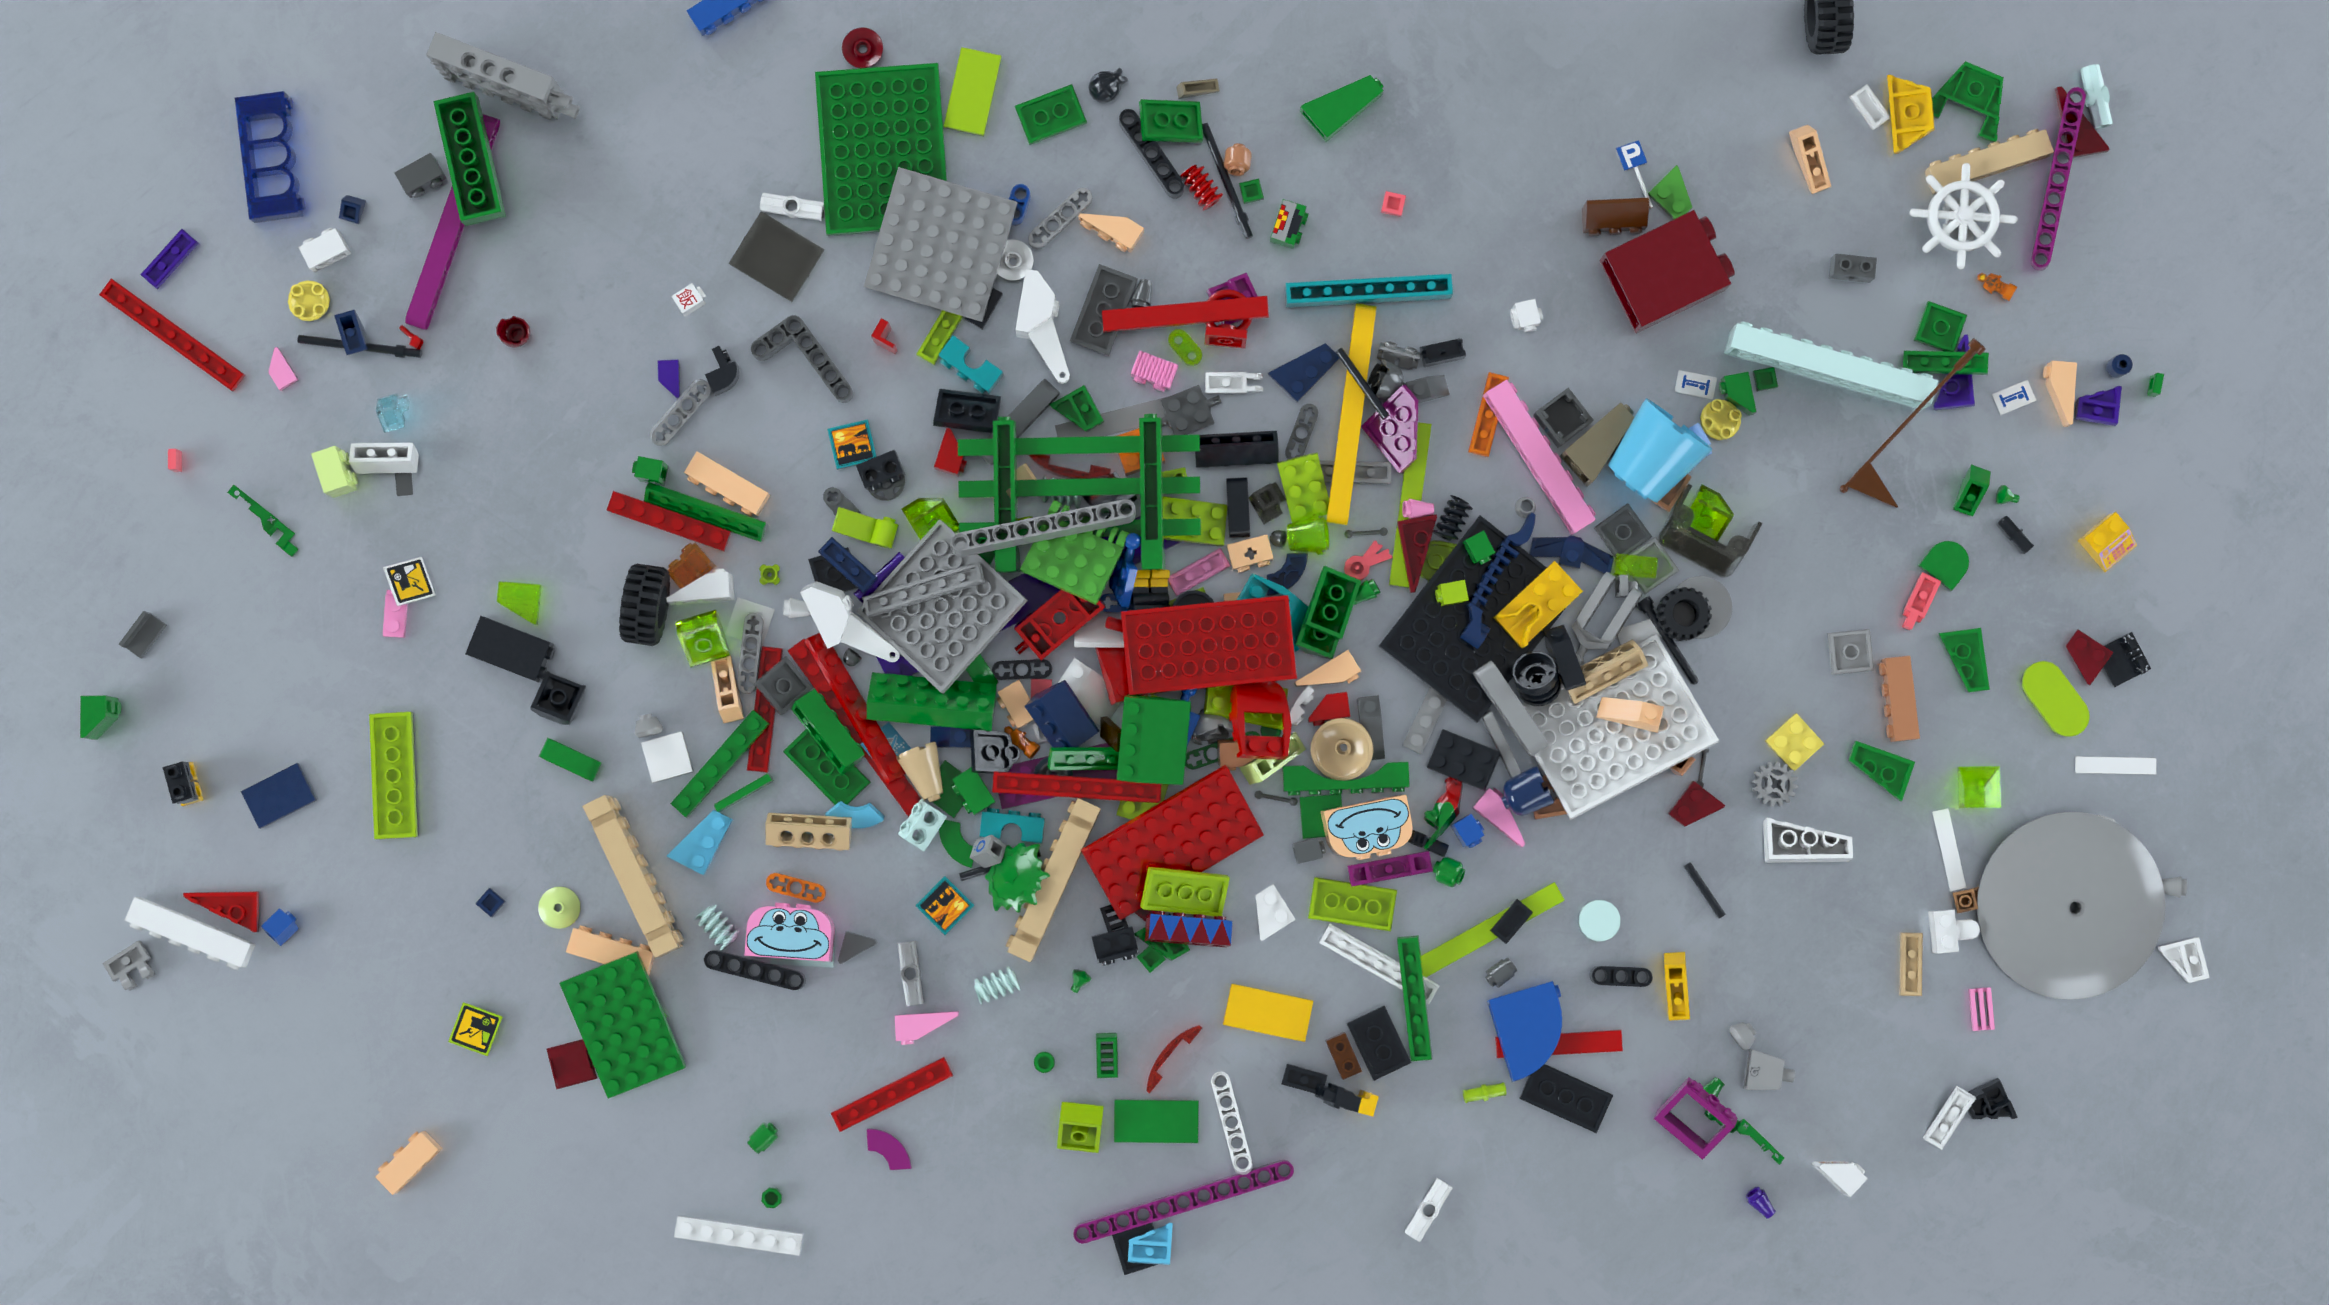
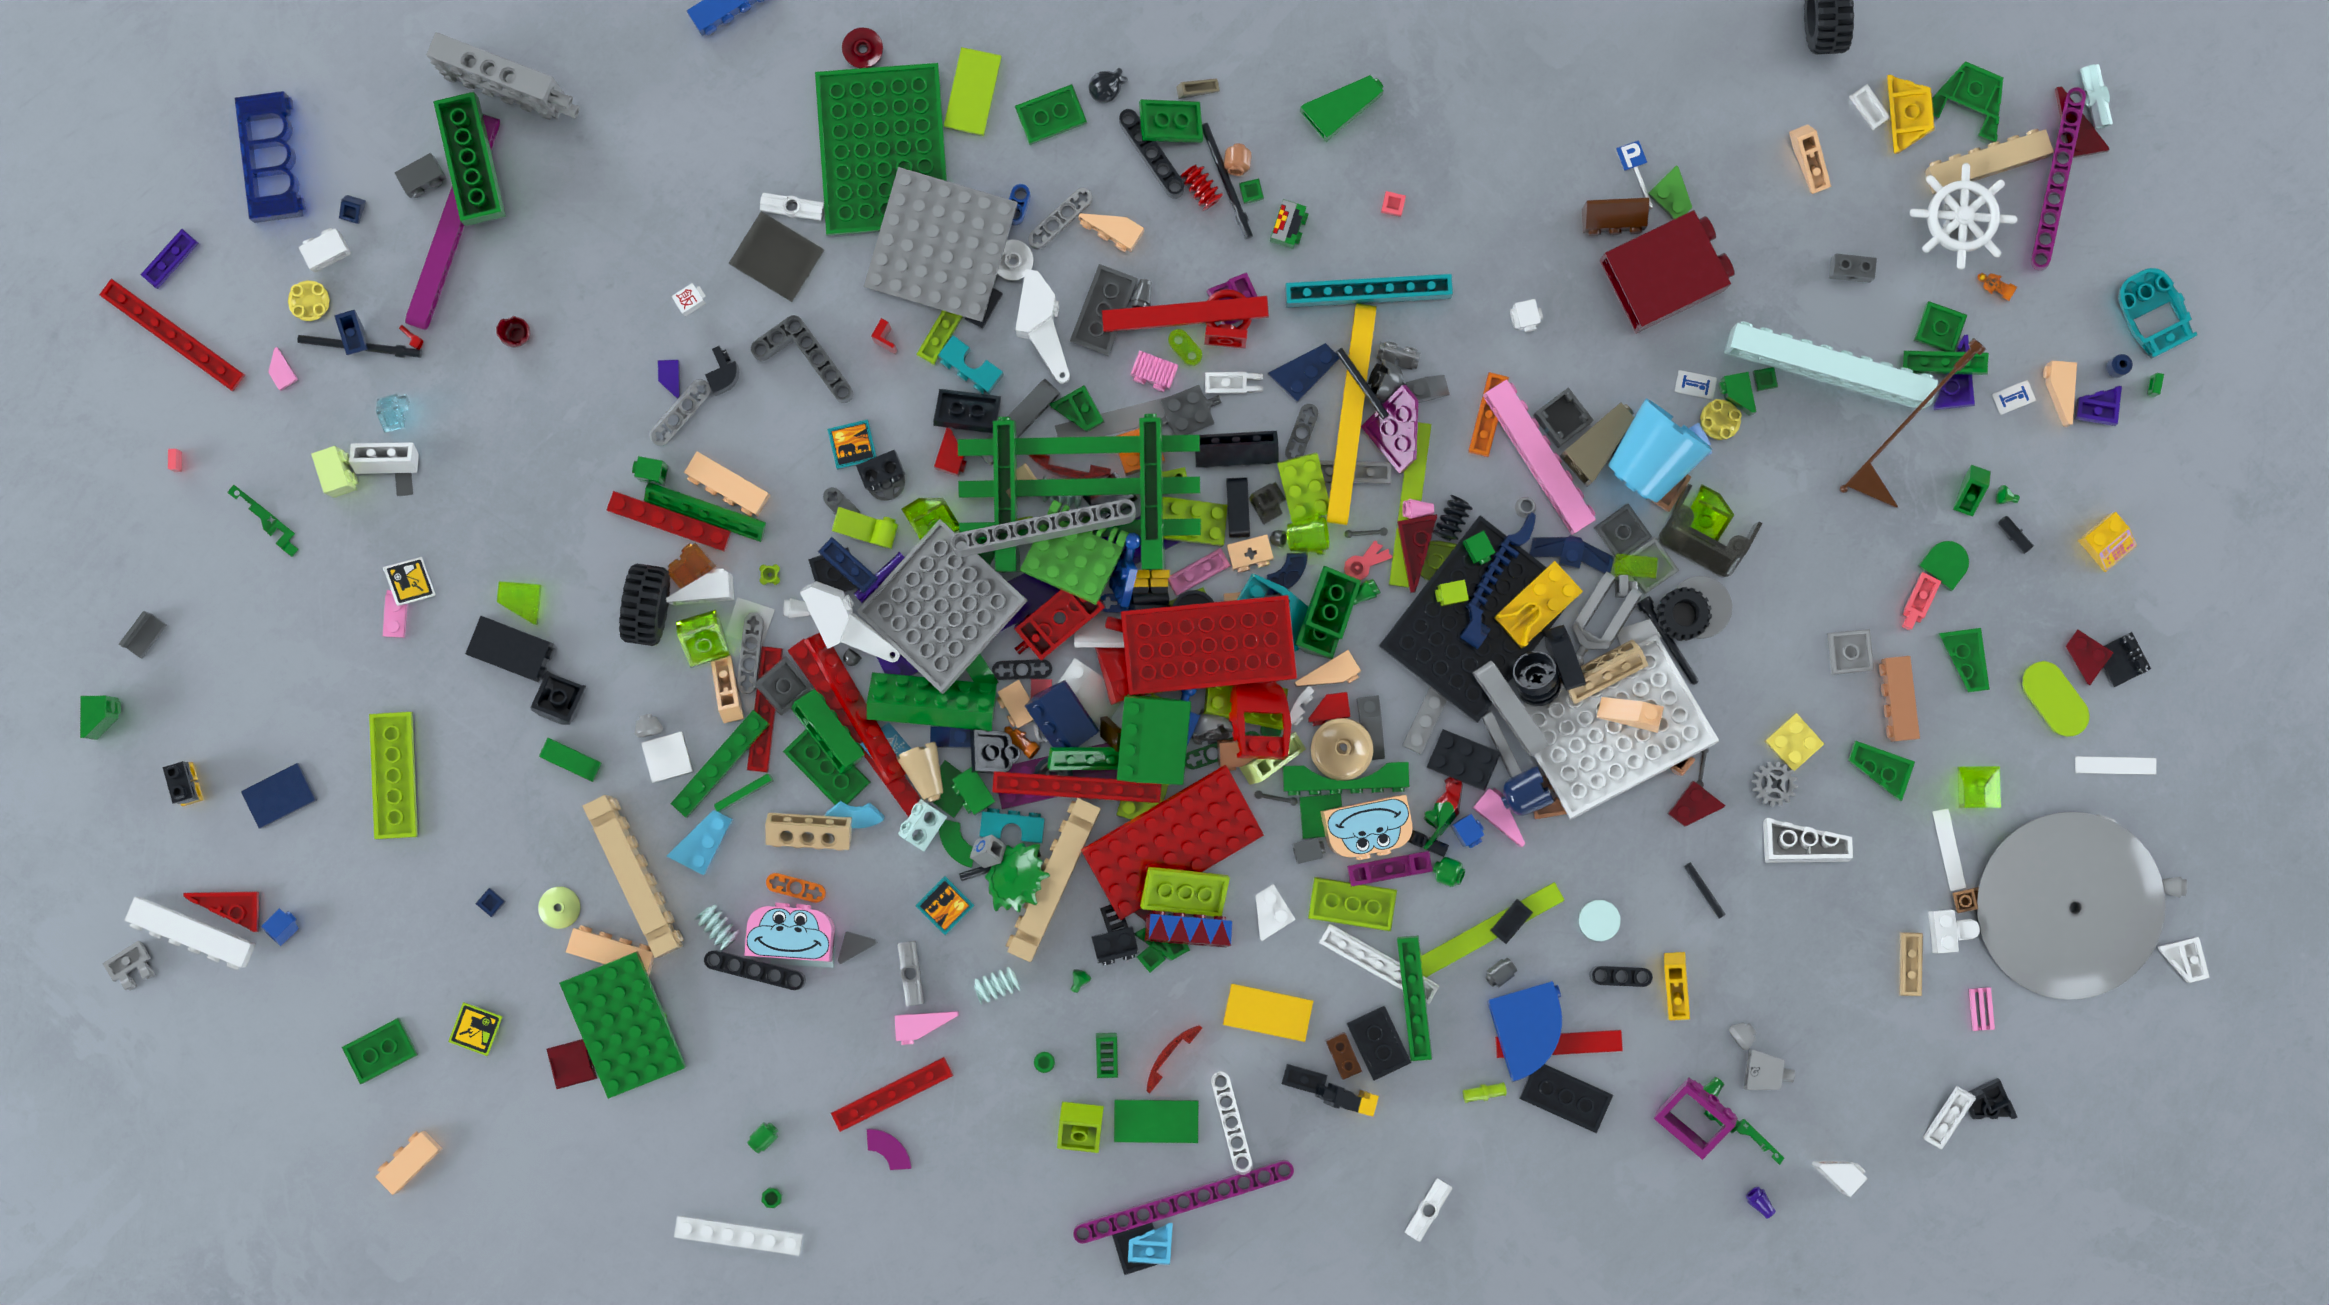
light grey tile [862,562,985,618] -> none
black hinge [1420,338,1466,367] -> none
none -> green tile [342,1018,418,1085]
none -> teal slope [2118,268,2197,359]

